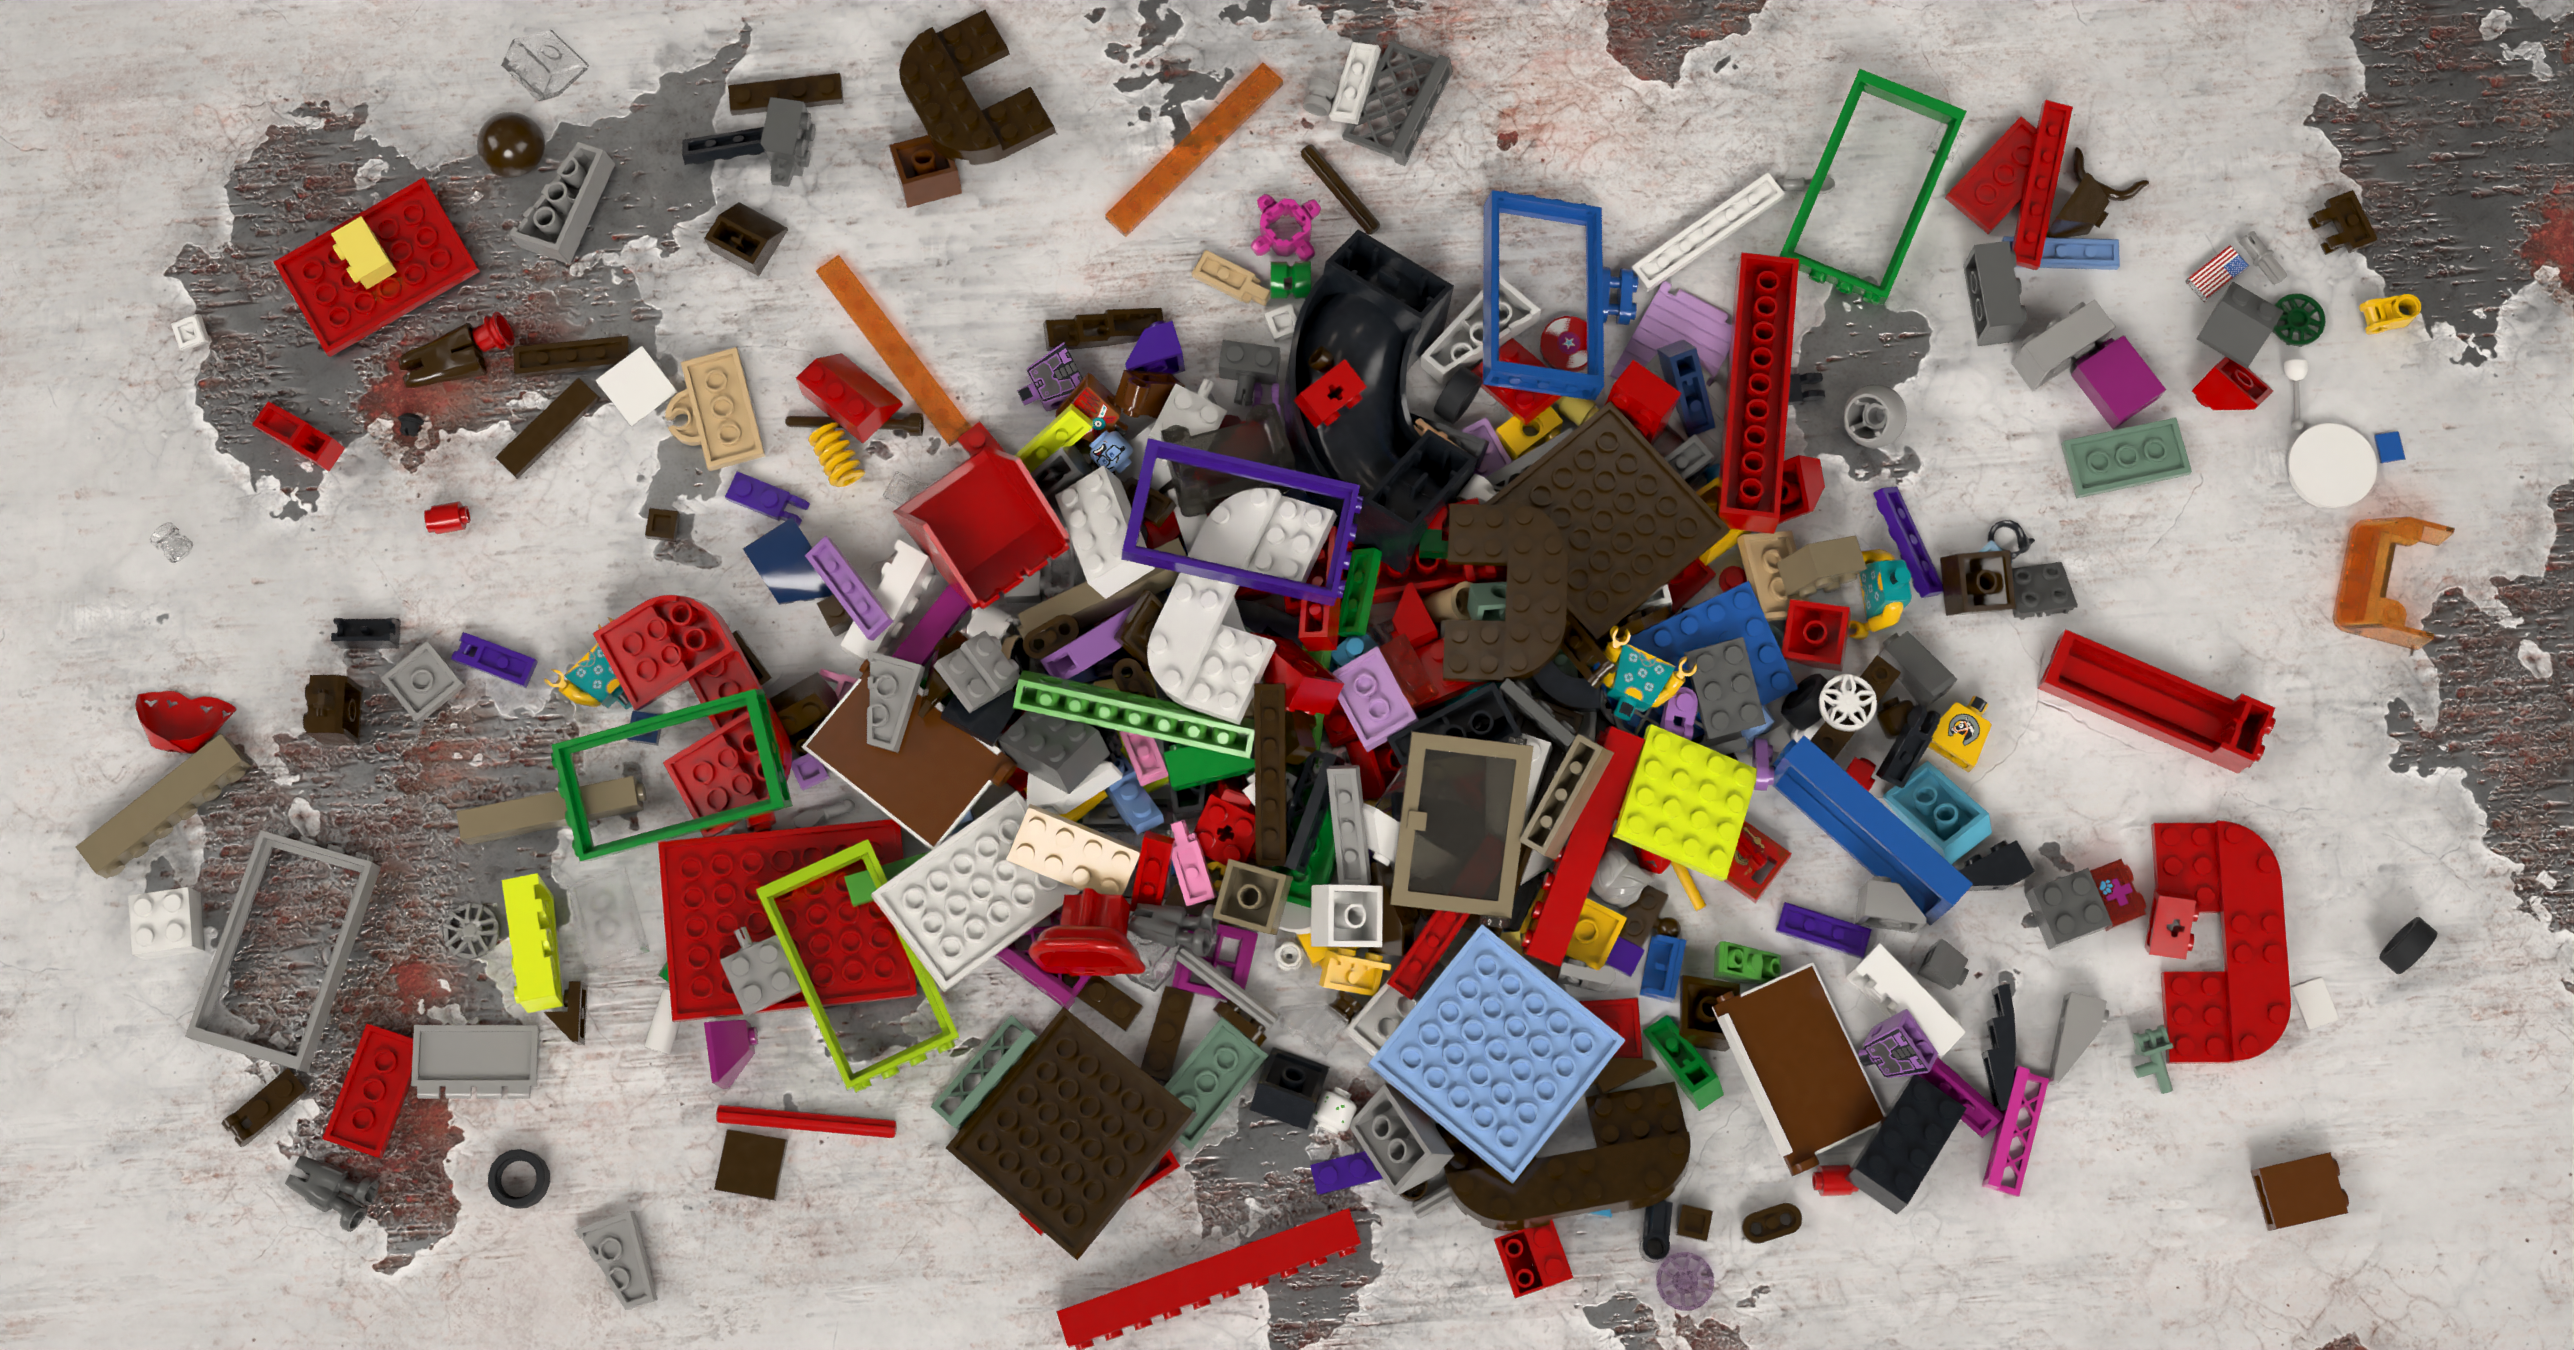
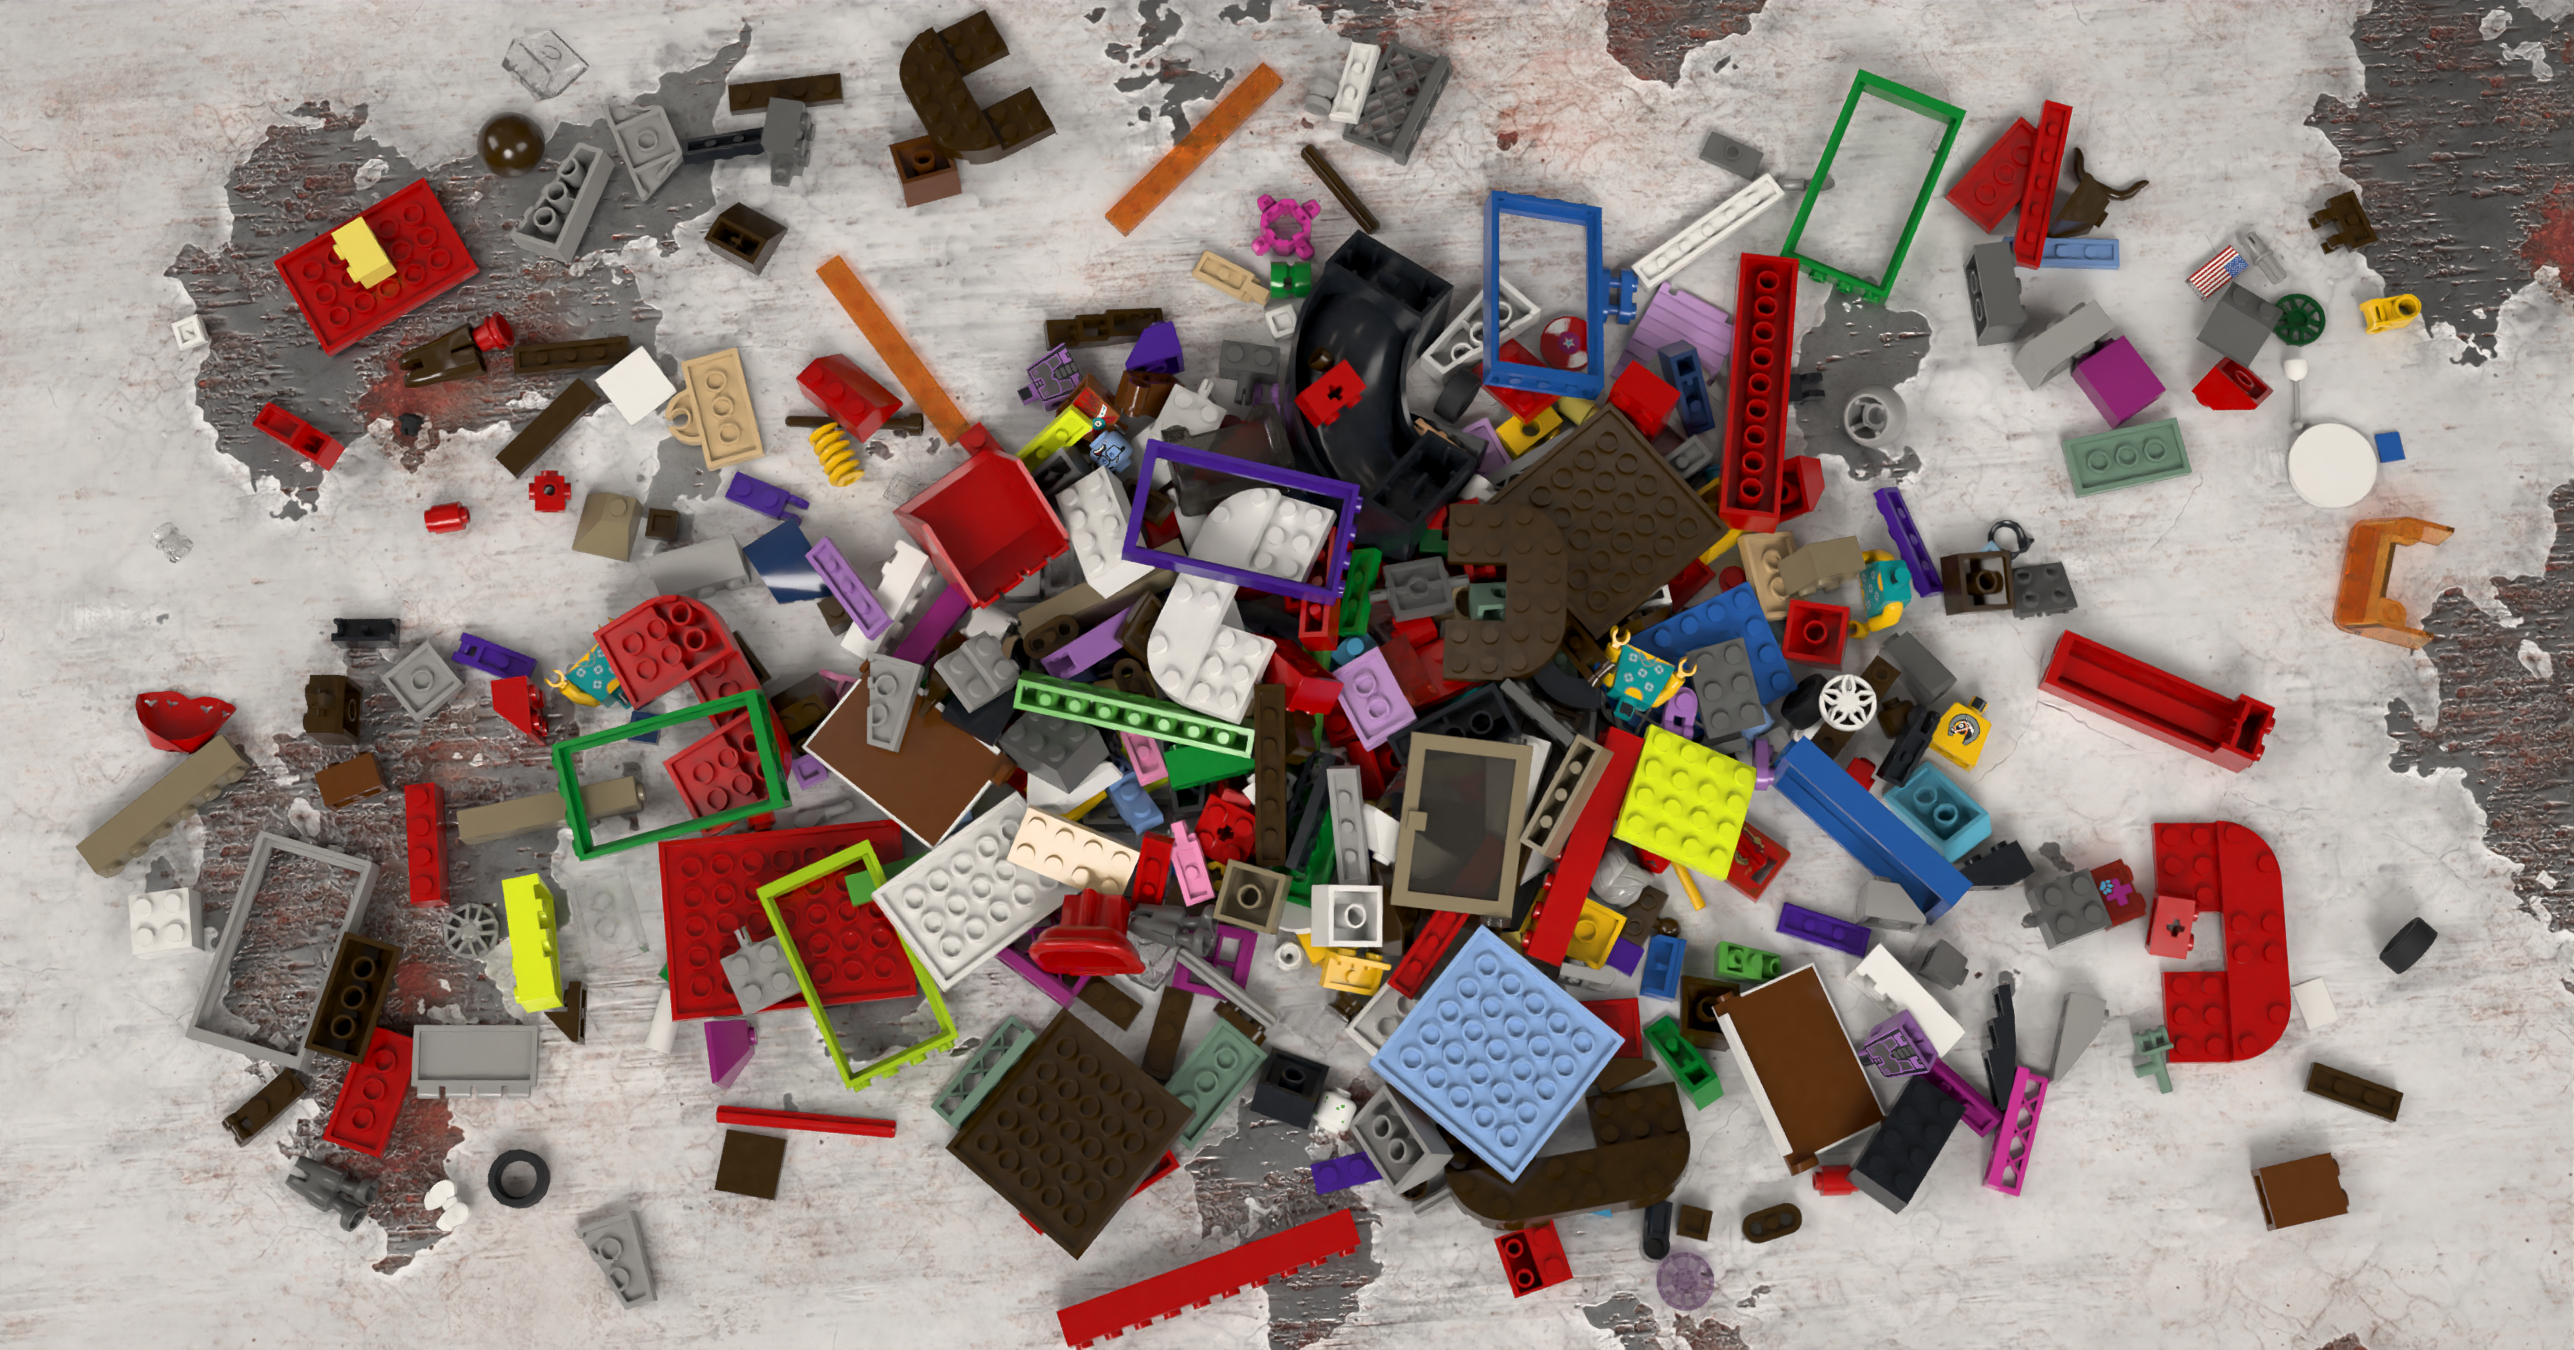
none -> dark brown slope [304,931,403,1065]
none -> reddish brown brick [314,751,390,812]
none -> red brick [404,782,450,909]
none -> white piece [424,1179,472,1231]
none -> red slope [491,675,549,746]
none -> red brick [529,470,571,513]
none -> dark tan slope [572,492,644,563]
none -> light grey wing [600,104,683,202]
none -> light grey slope [646,534,751,599]
none -> dark grey plate [1367,556,1470,622]
none -> dark grey plate [1699,131,1764,181]
none -> dark brown plate [2303,1062,2404,1123]

